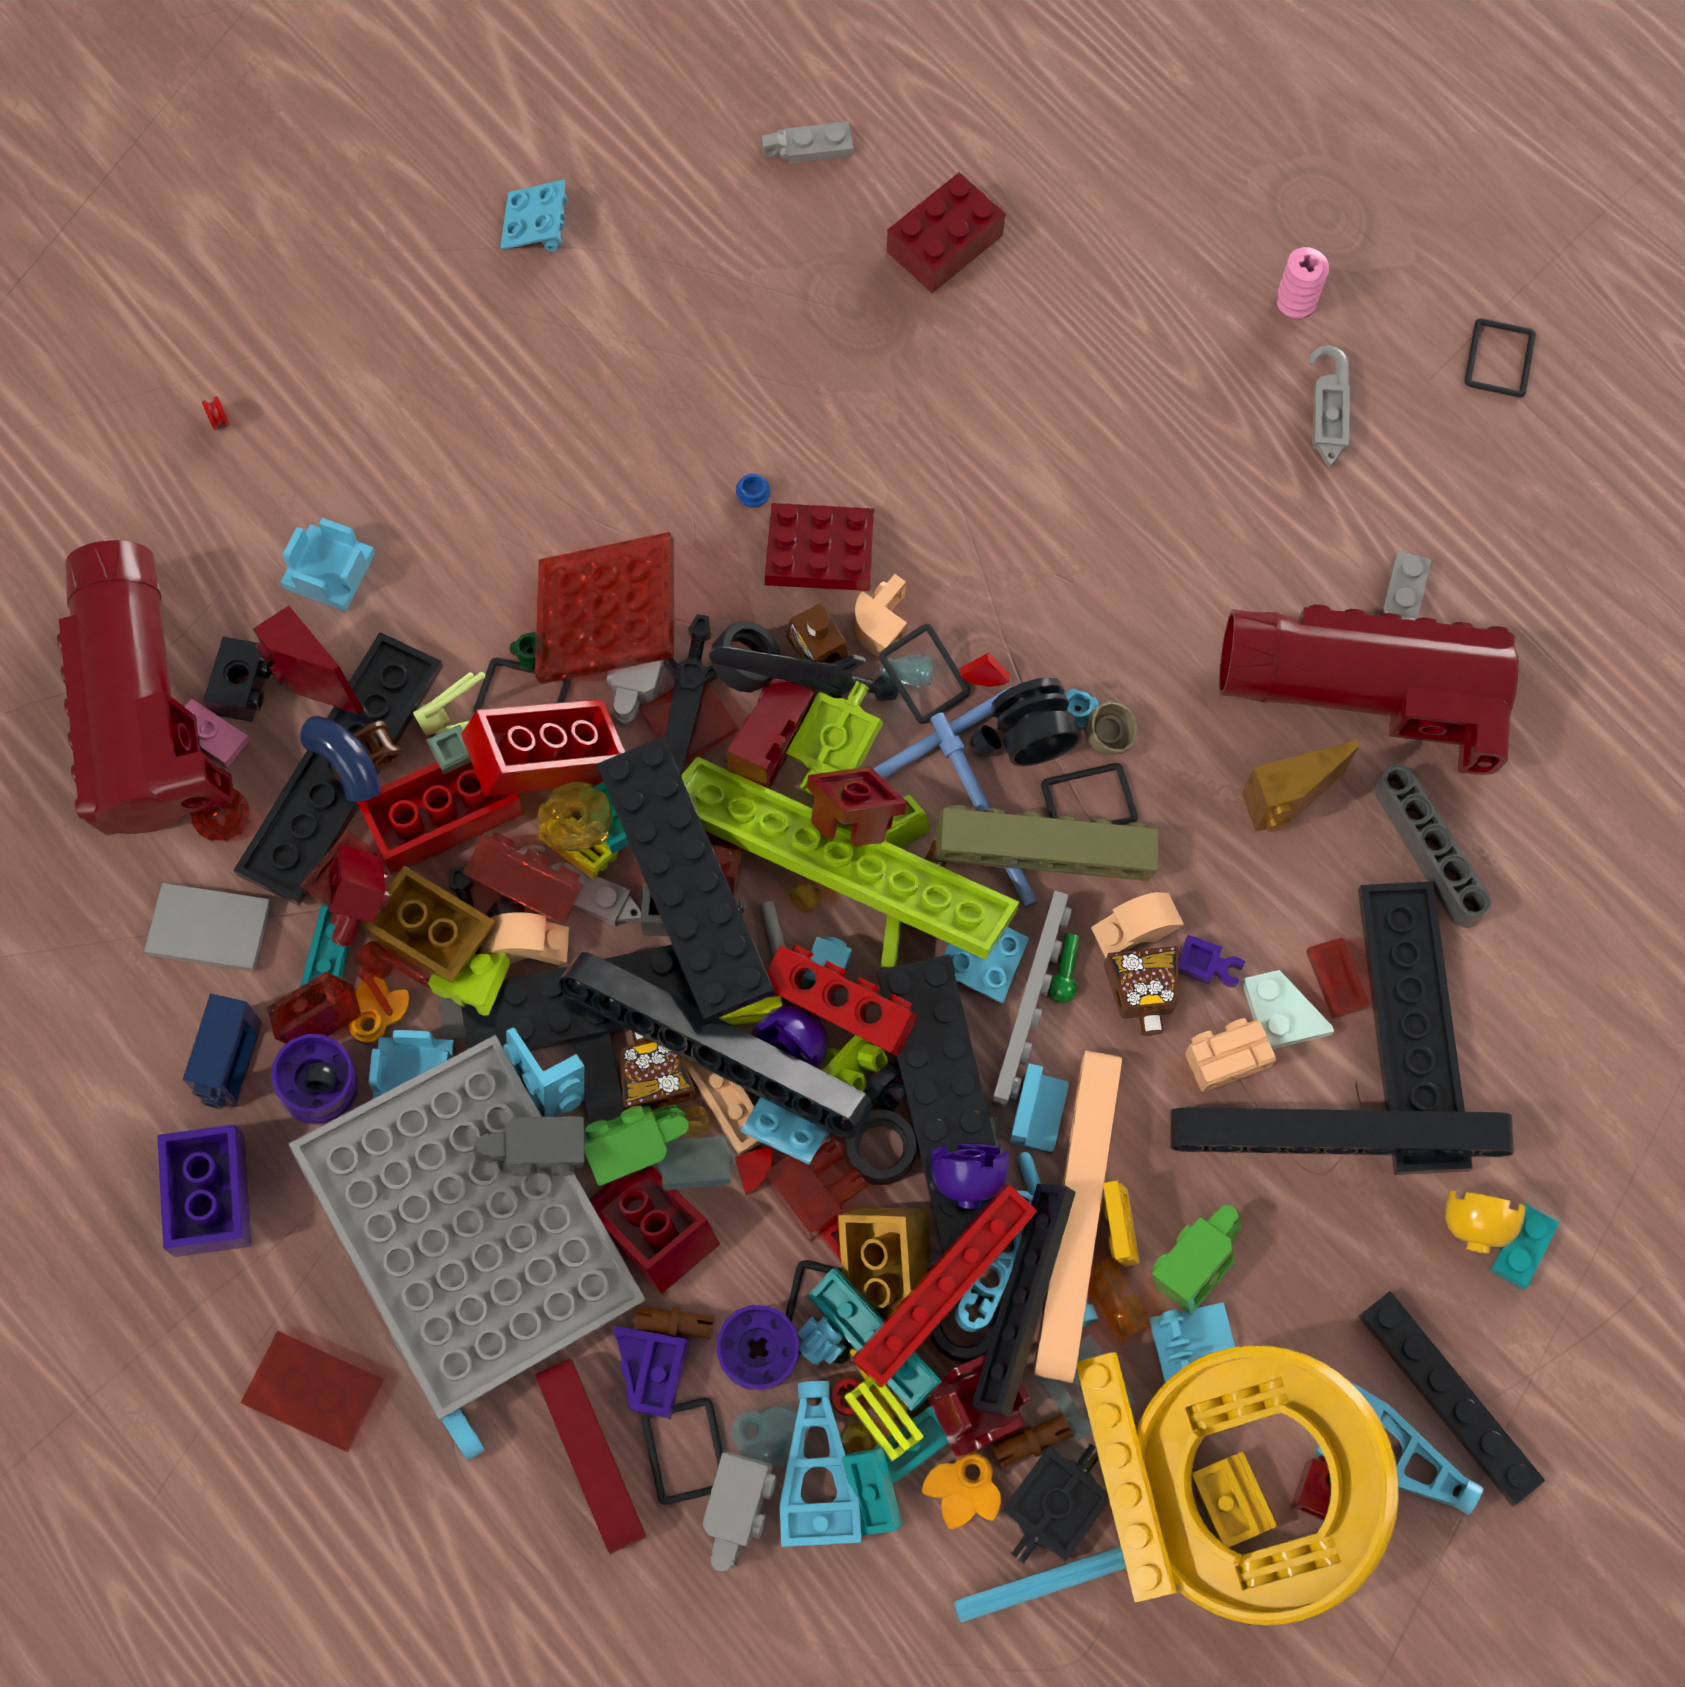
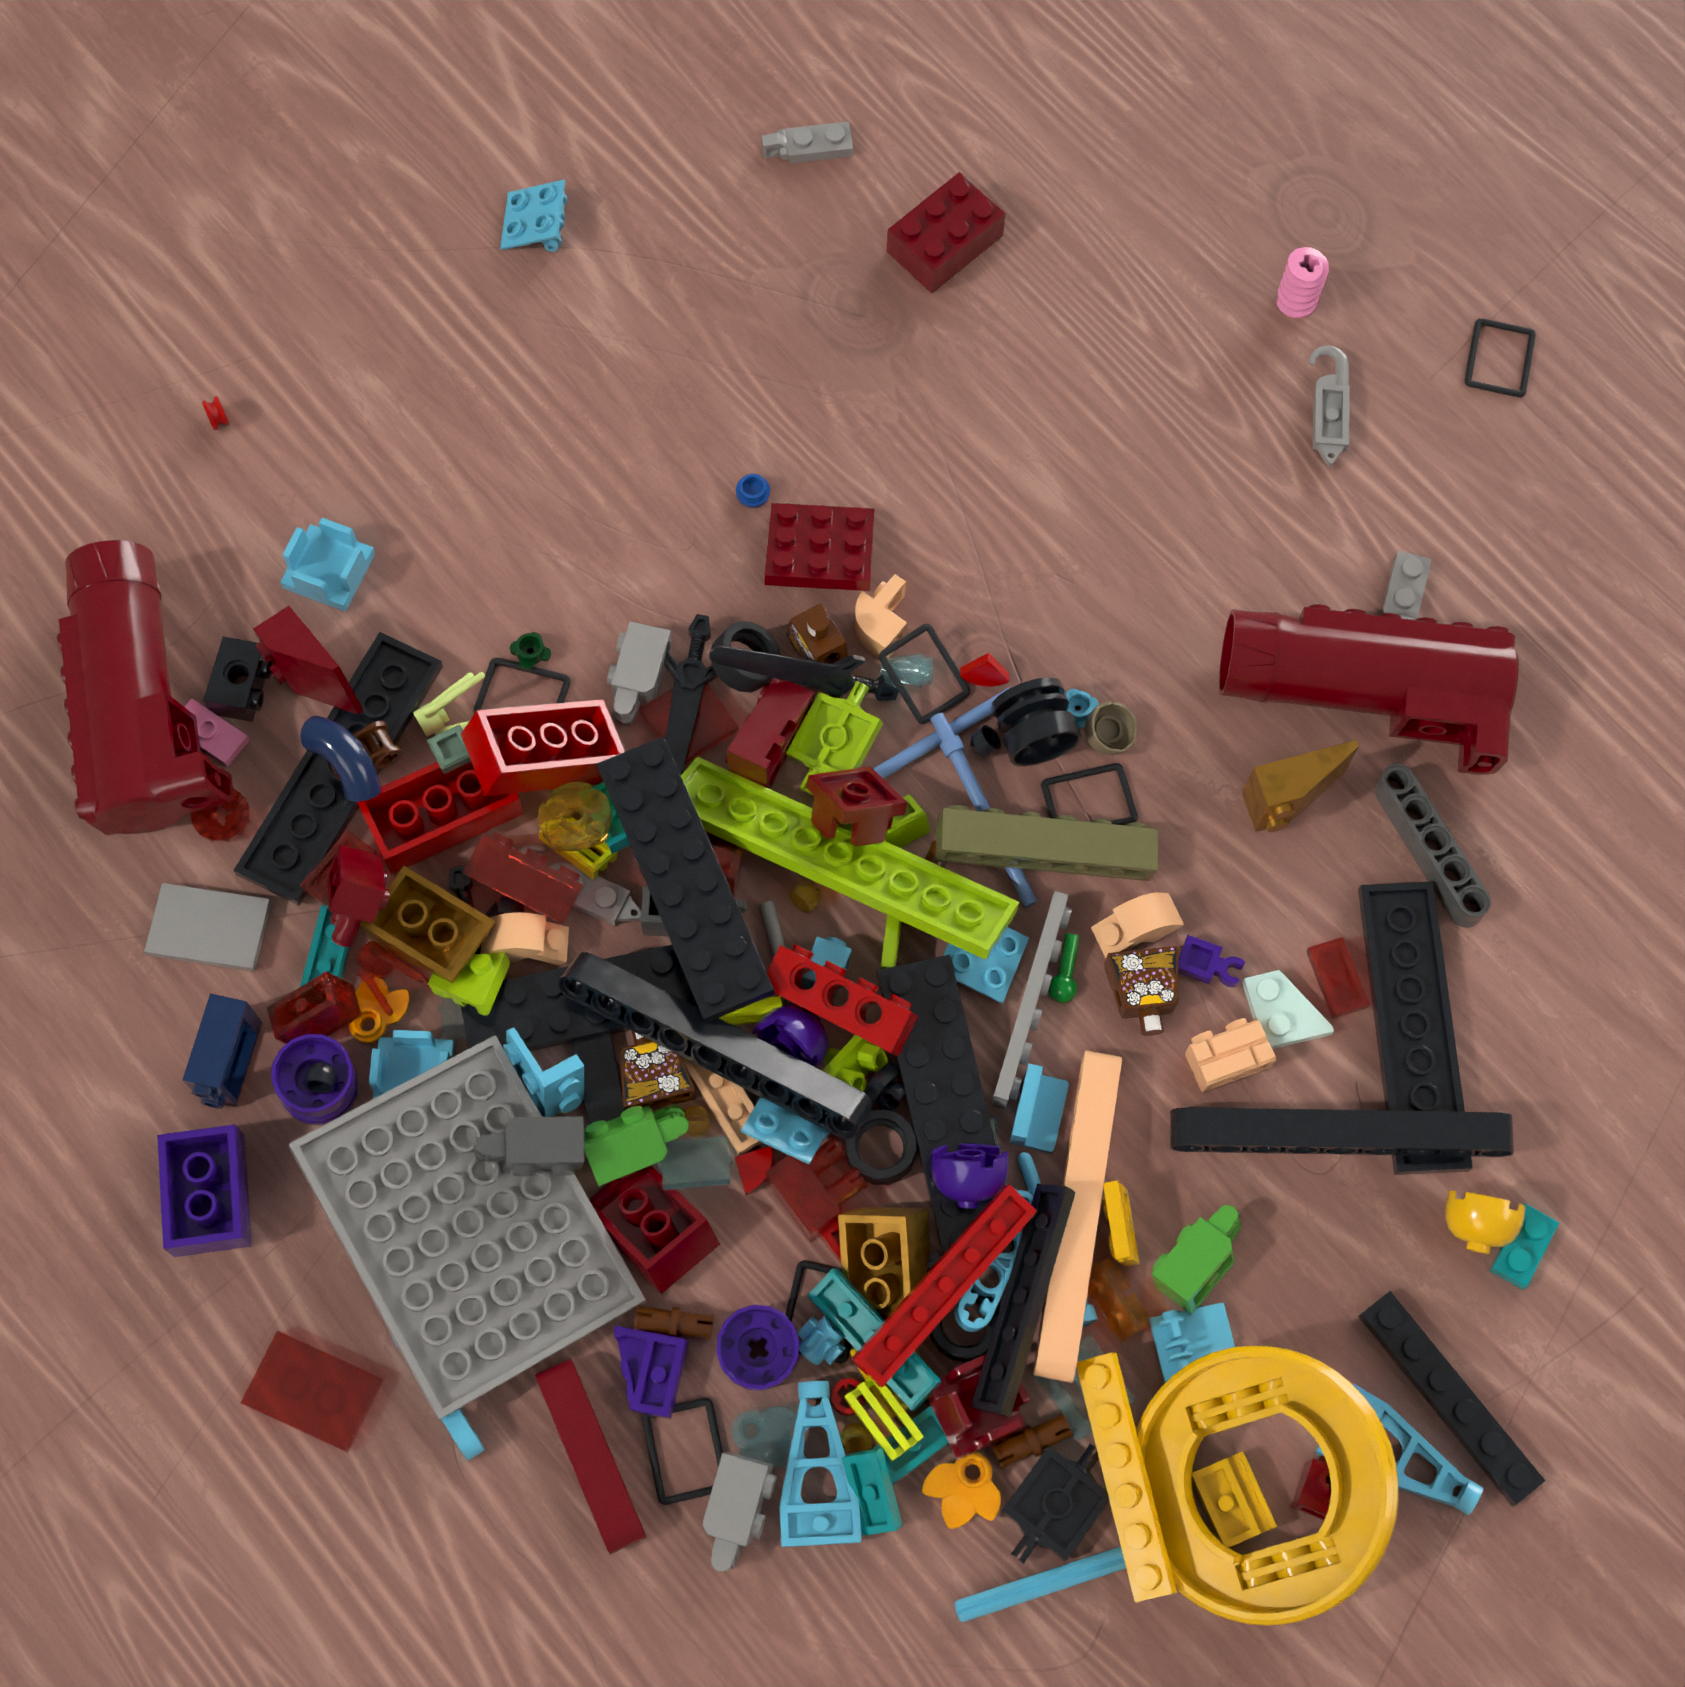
clear red plate [535,532,674,684] -> none

